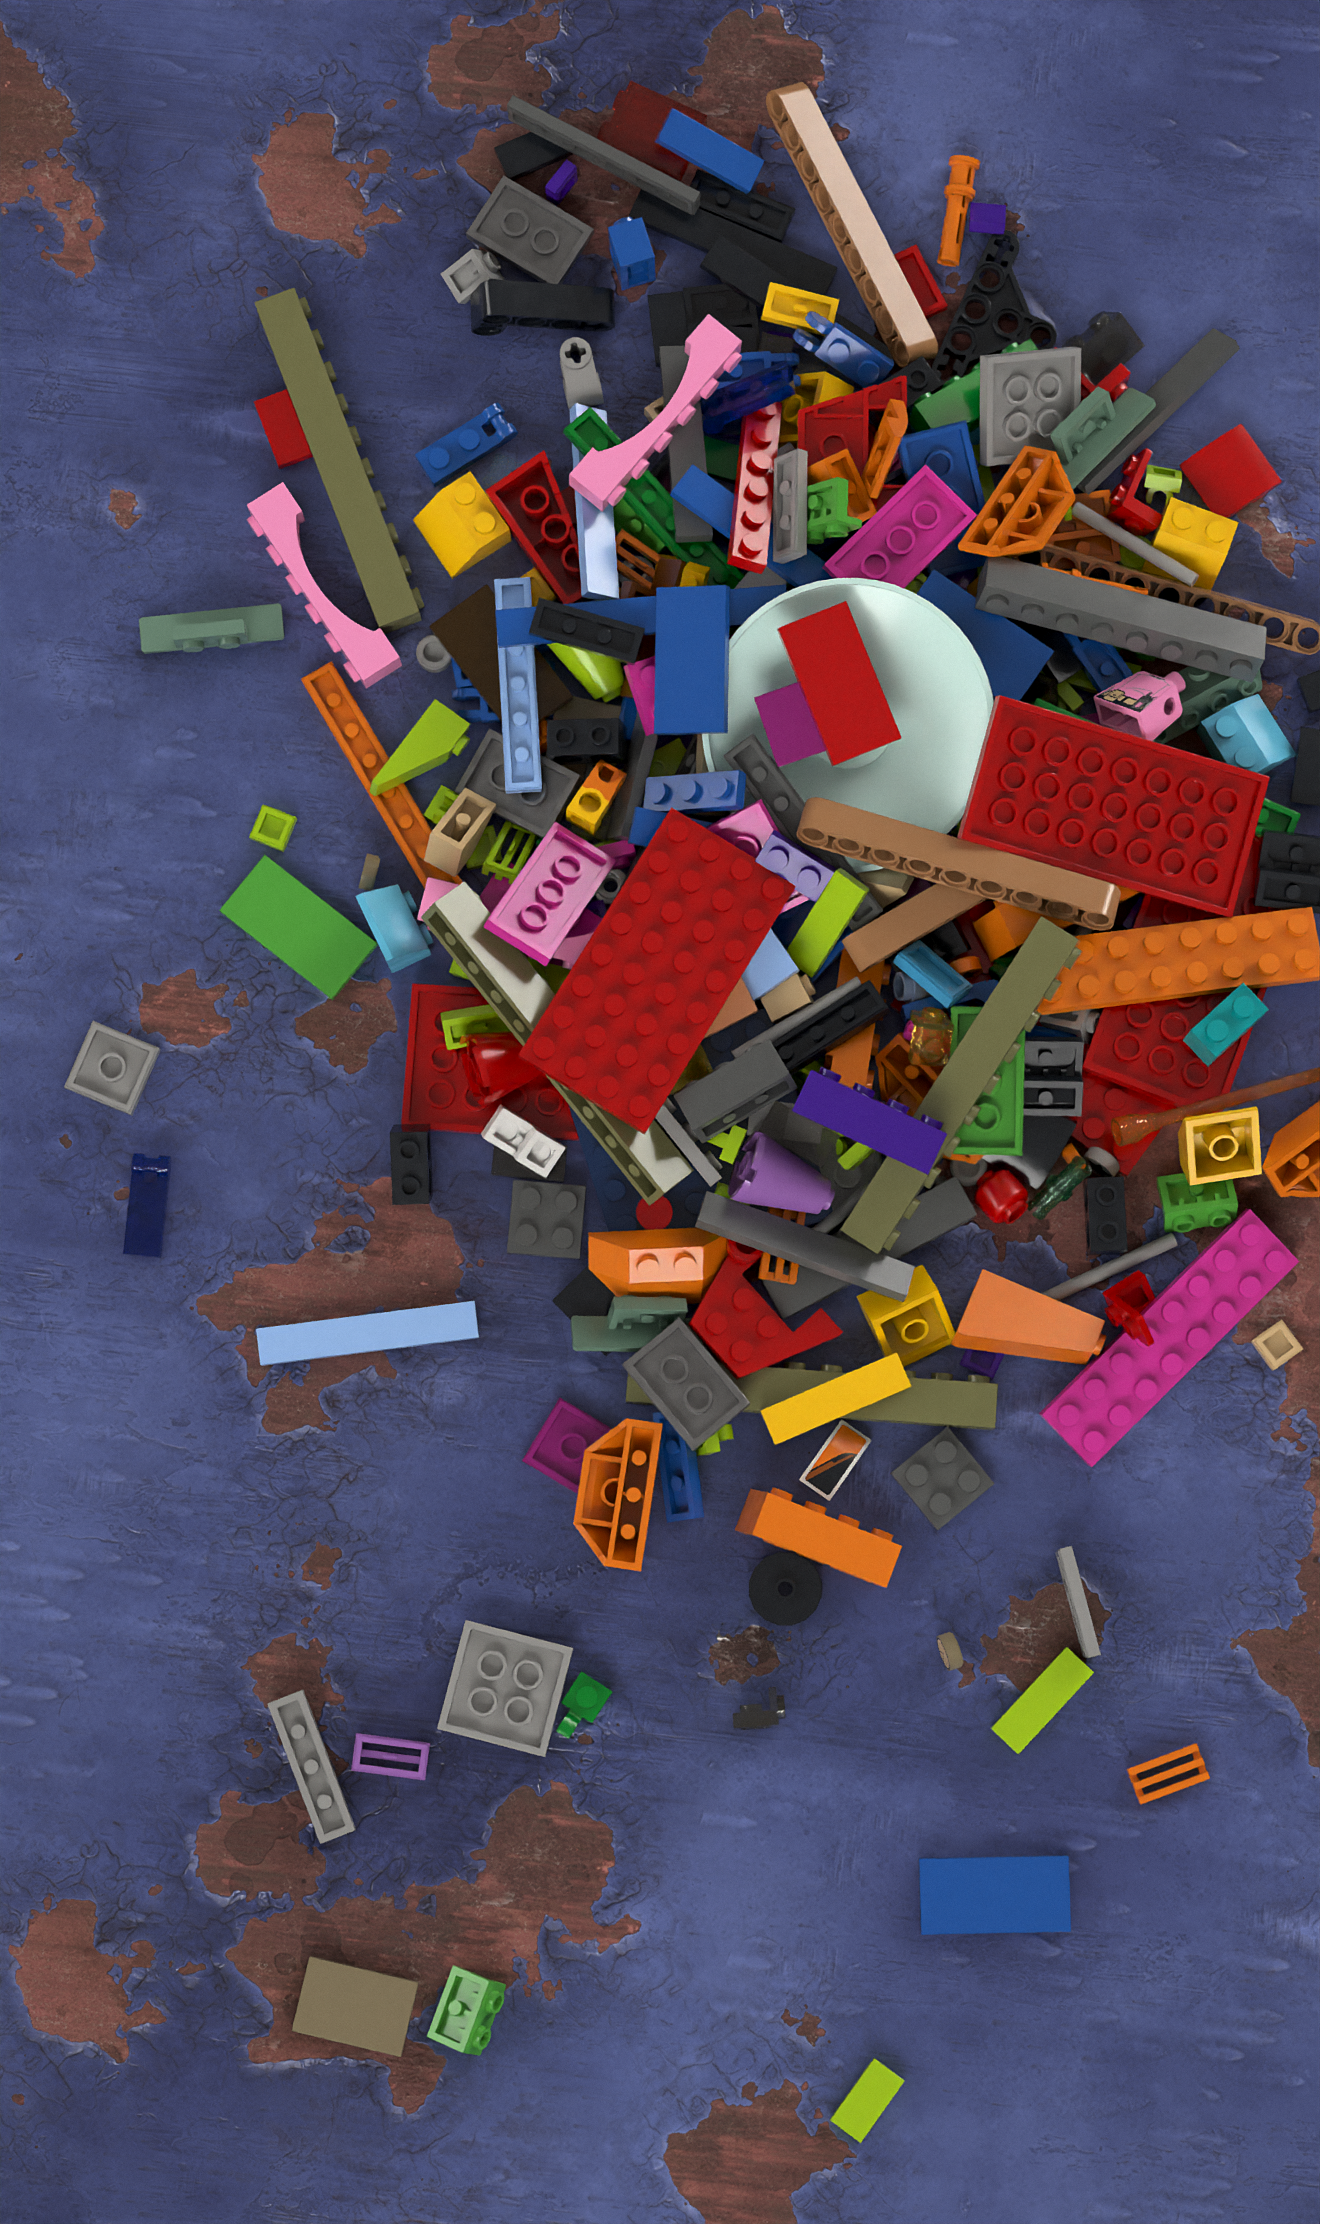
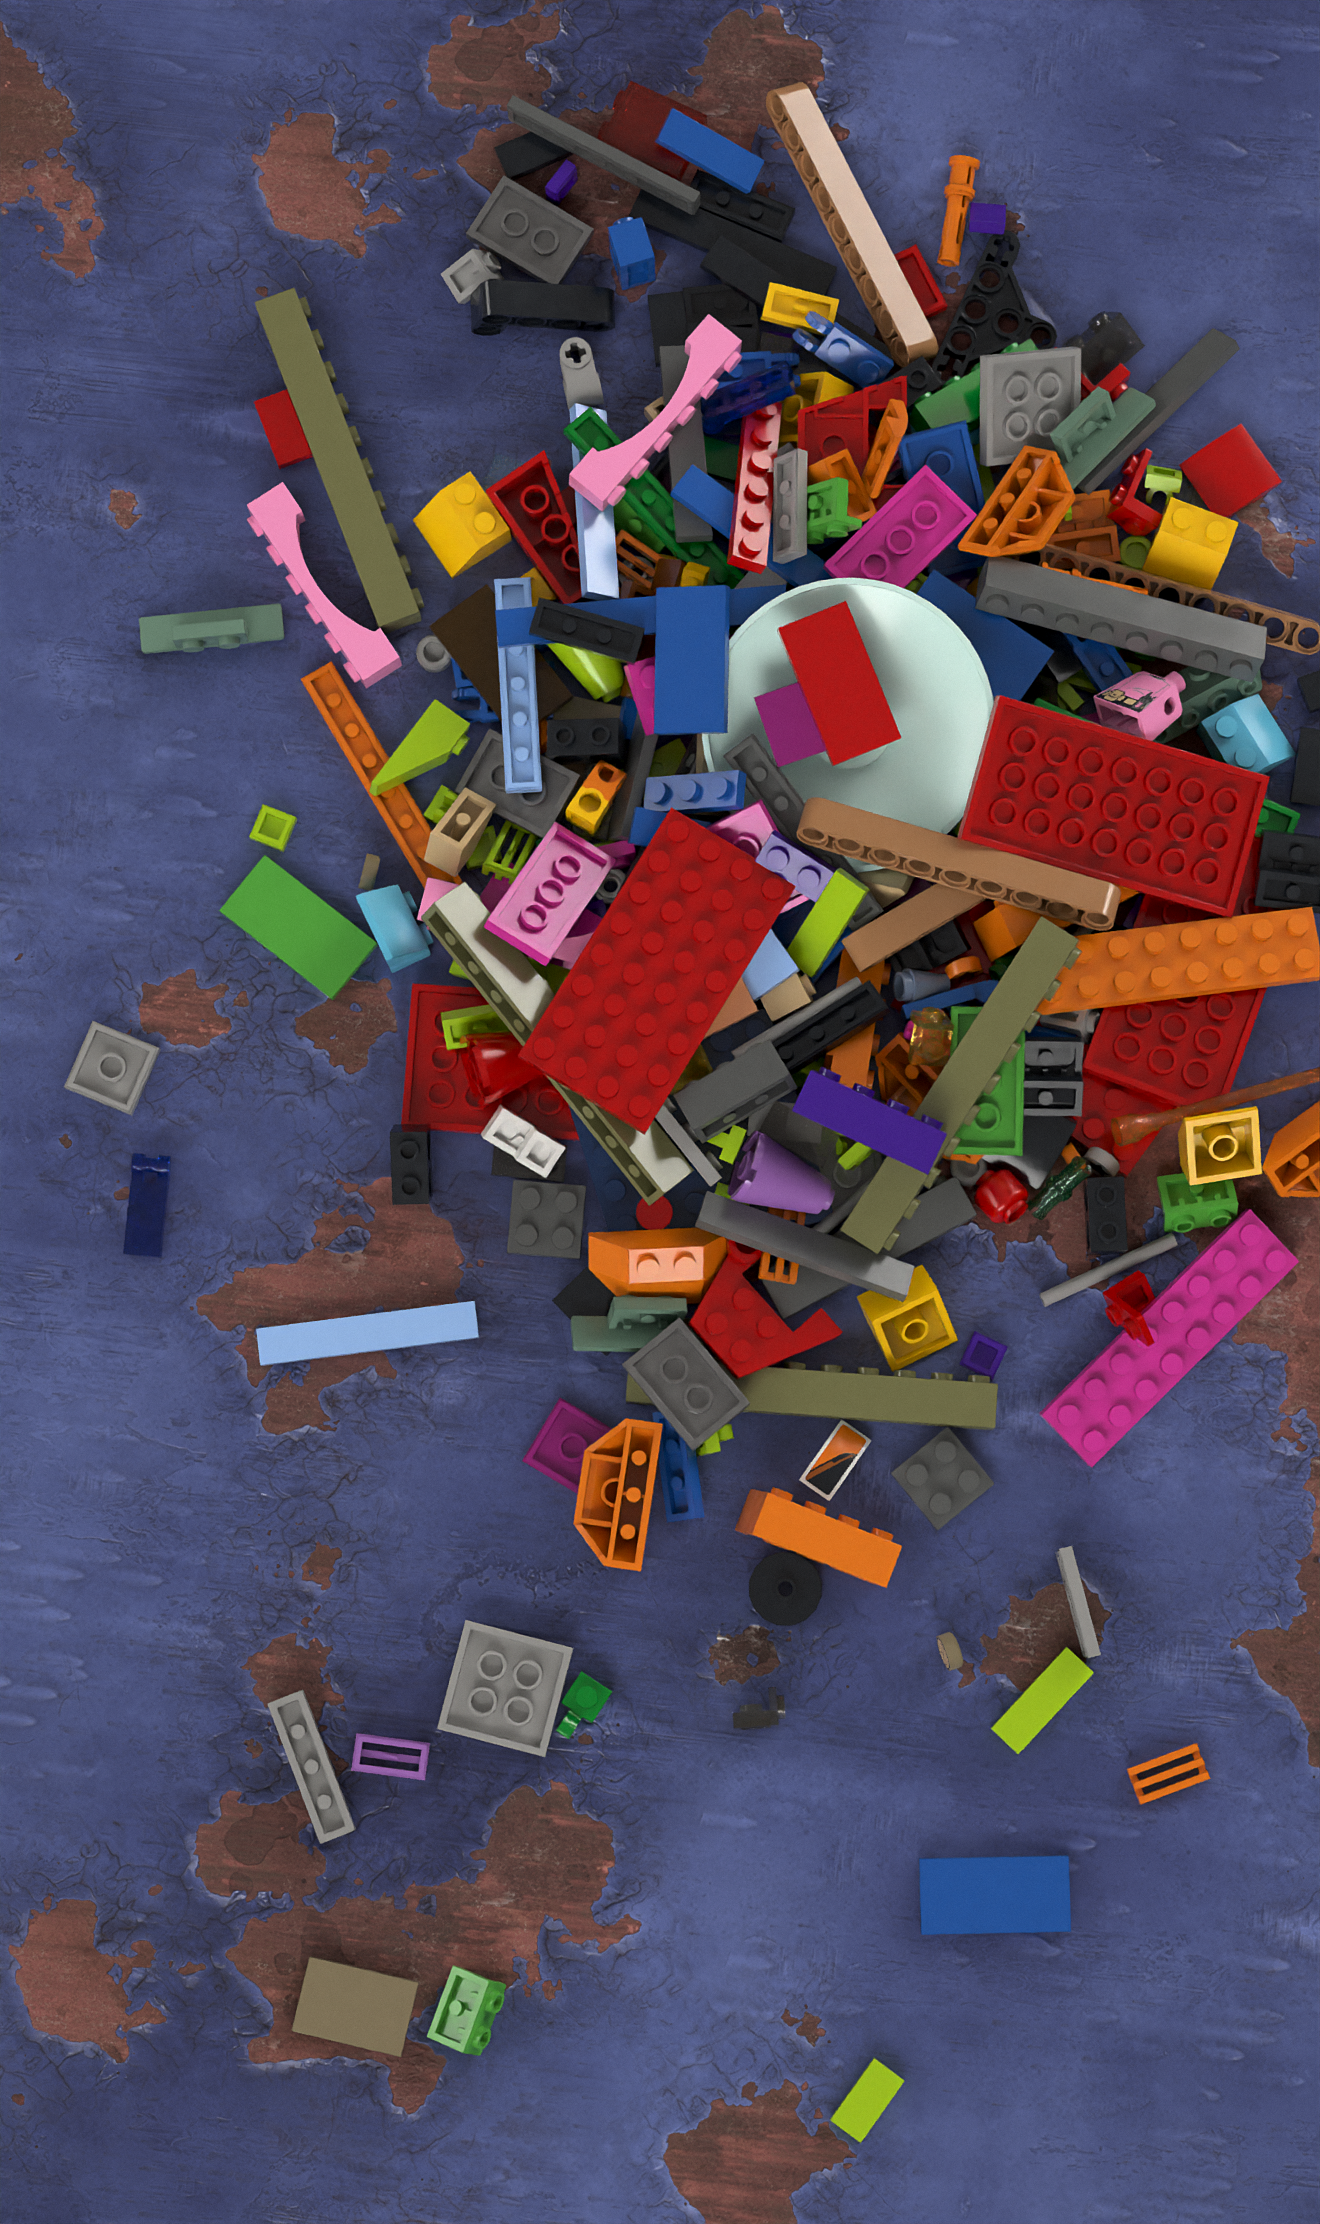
blue plate [415,403,518,488] -> none
yellow tile [760,1352,912,1445] -> none
dark azure tile [893,940,973,1009] -> none
orange slope [950,1269,1107,1365] -> none
light grey bar [1072,502,1199,587] -> none
teal brick [1183,982,1269,1066] -> none
tan tile [1251,1319,1303,1371] -> none

